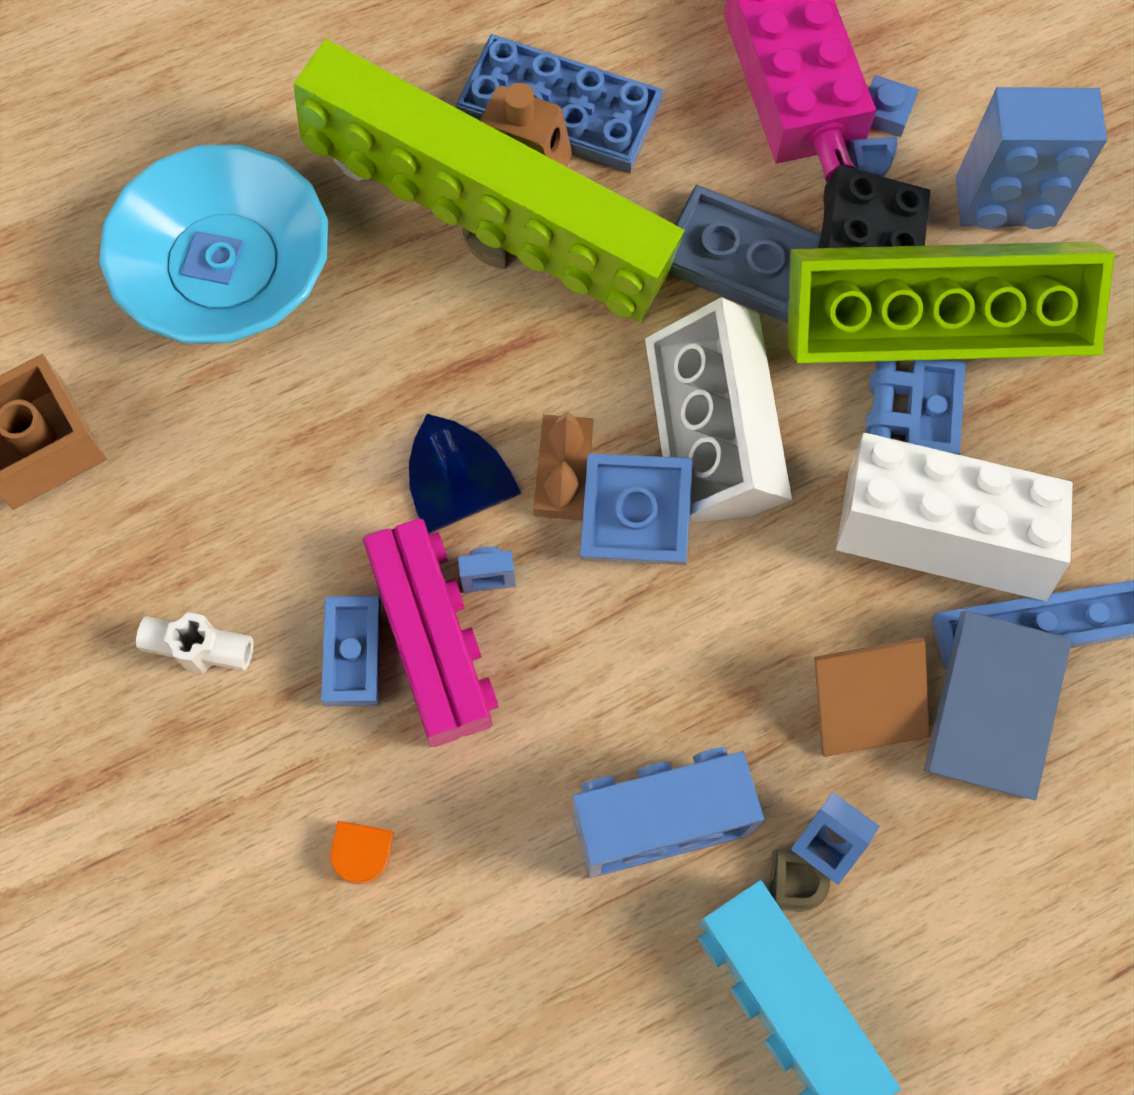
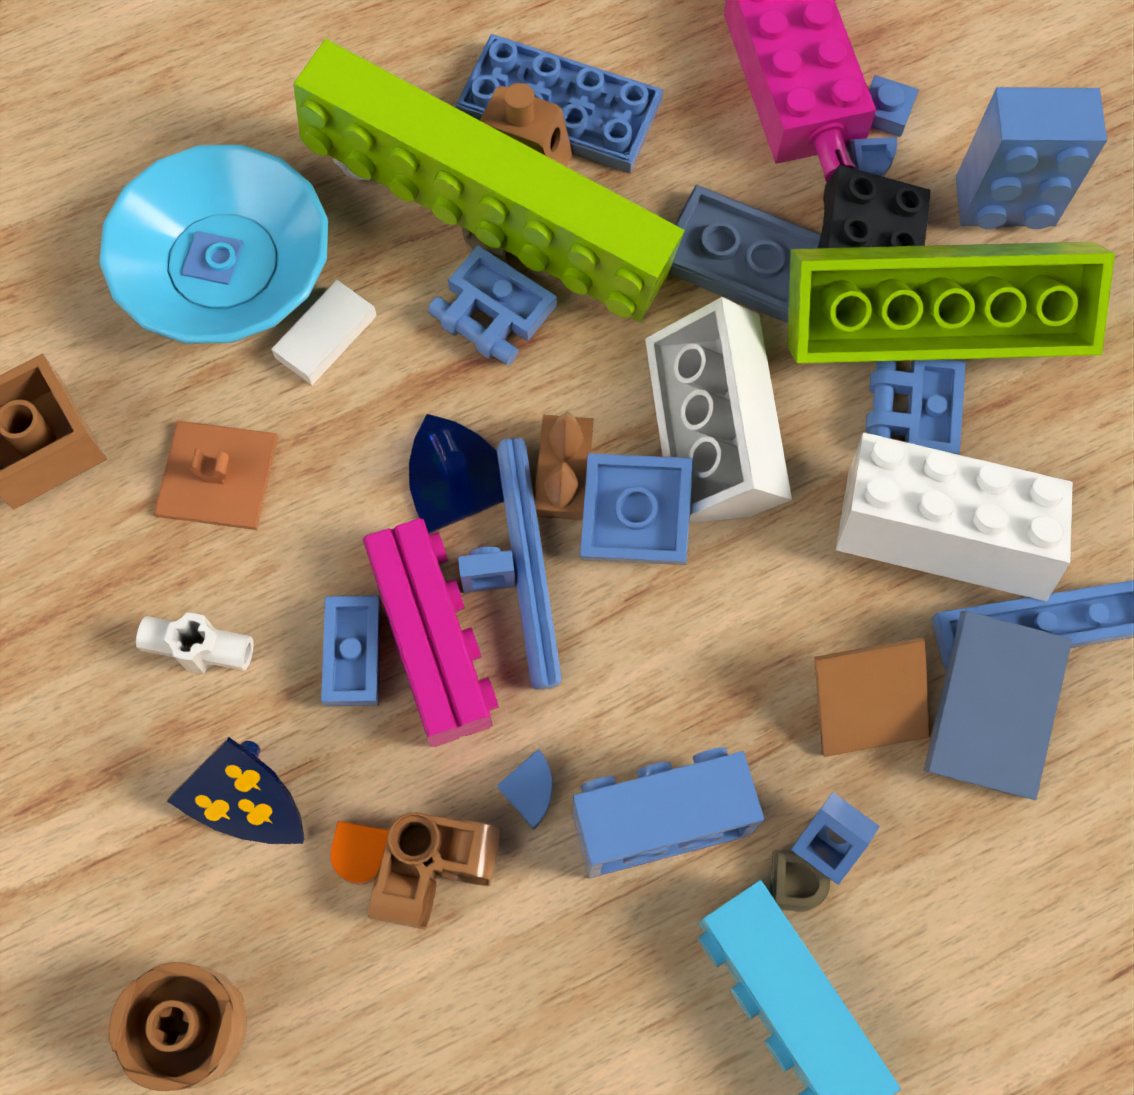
none -> medium nougat brick [109,962,247,1091]
none -> nougat piece [154,420,278,530]
none -> dark blue shield [167,737,305,844]
none -> white tile [271,280,377,386]
none -> medium nougat piece [368,812,502,930]
none -> medium blue plate [428,245,557,366]
none -> medium blue axle [497,438,562,690]
none -> medium blue tile [497,749,552,830]

